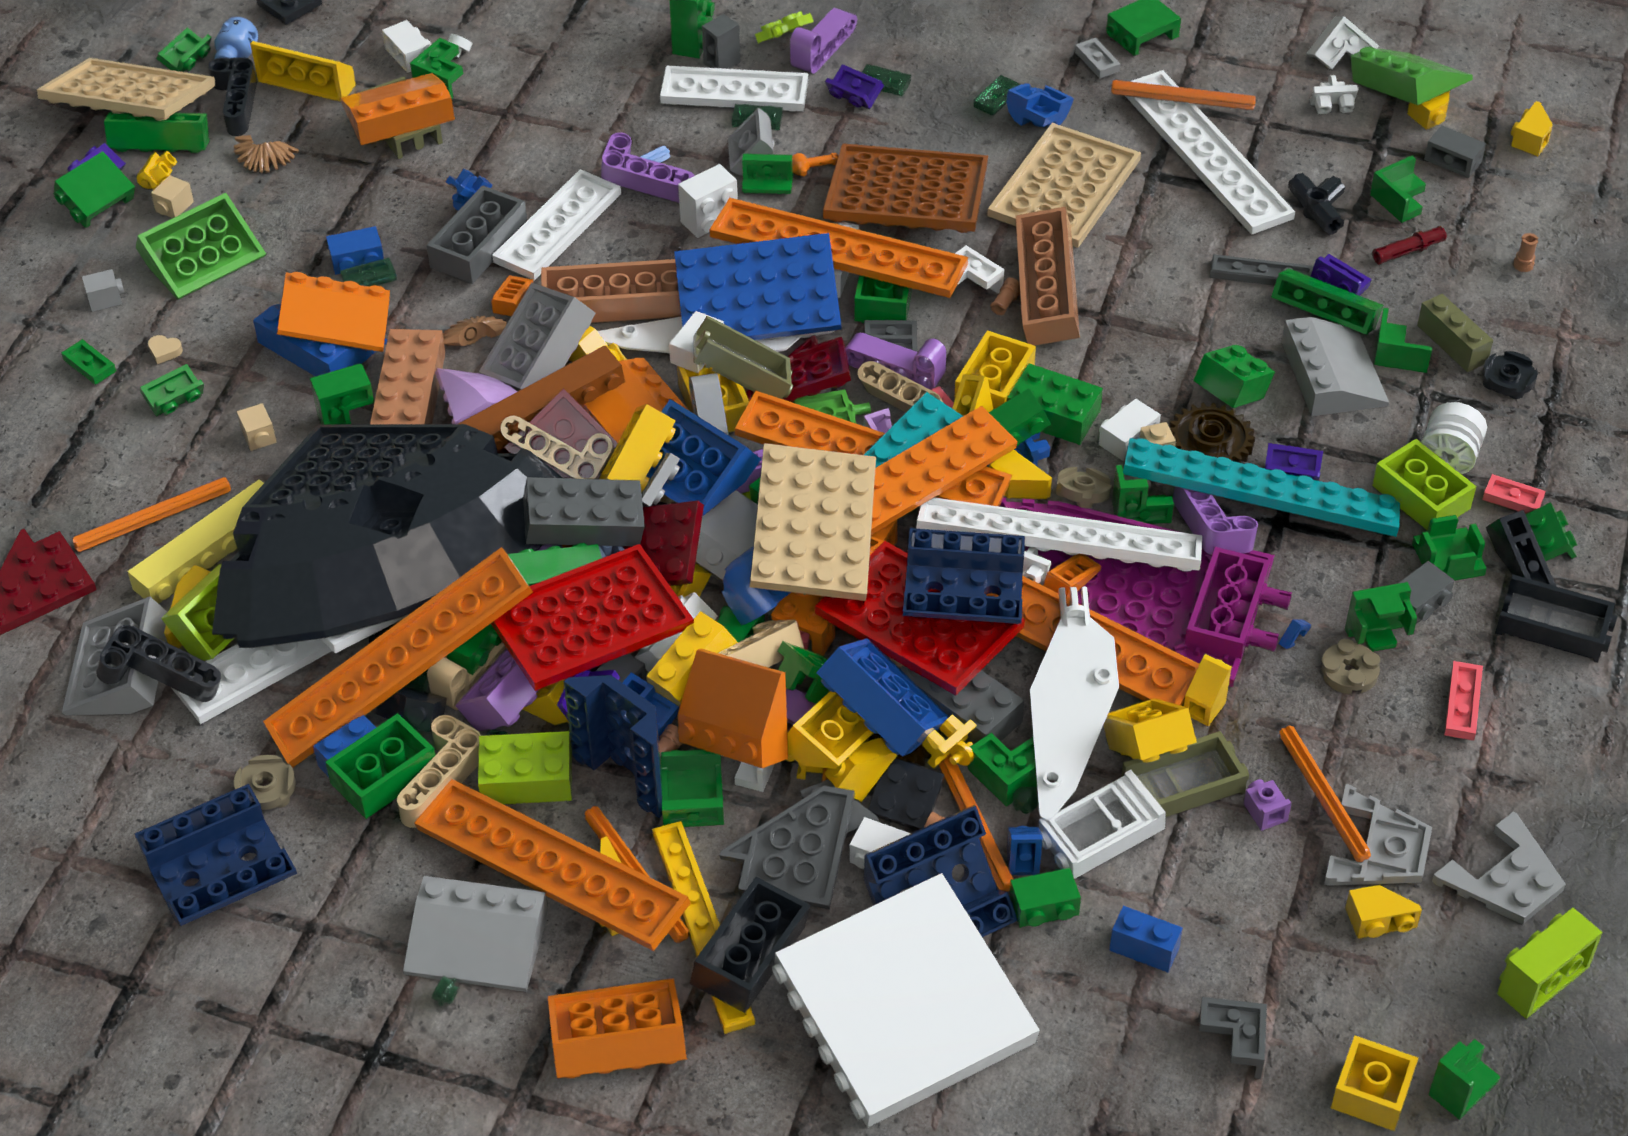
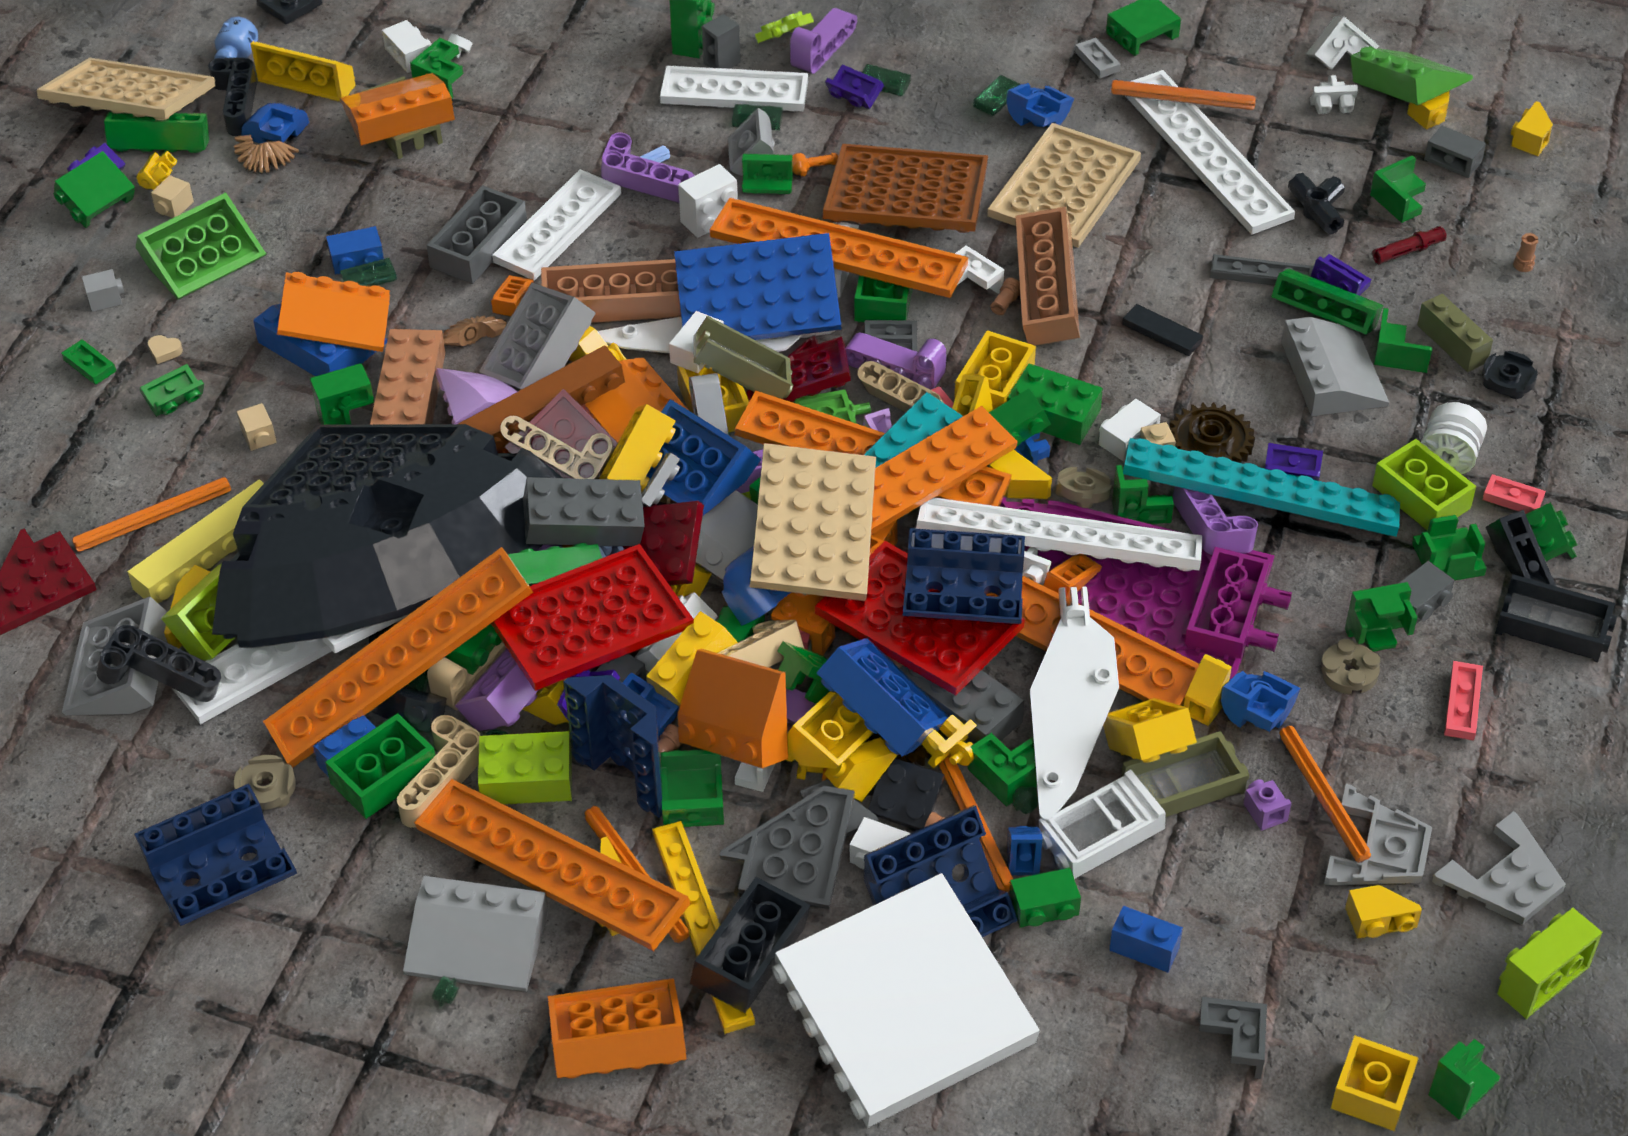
green bracket [157,28,212,72] -> none
blue hips [446,168,493,210] -> none
green brick [1193,345,1275,408] -> none
blue tile [1278,619,1311,649] -> none
none -> blue brick [242,103,310,144]
none -> black tile [1122,304,1203,357]
none -> blue brick [1221,671,1300,732]

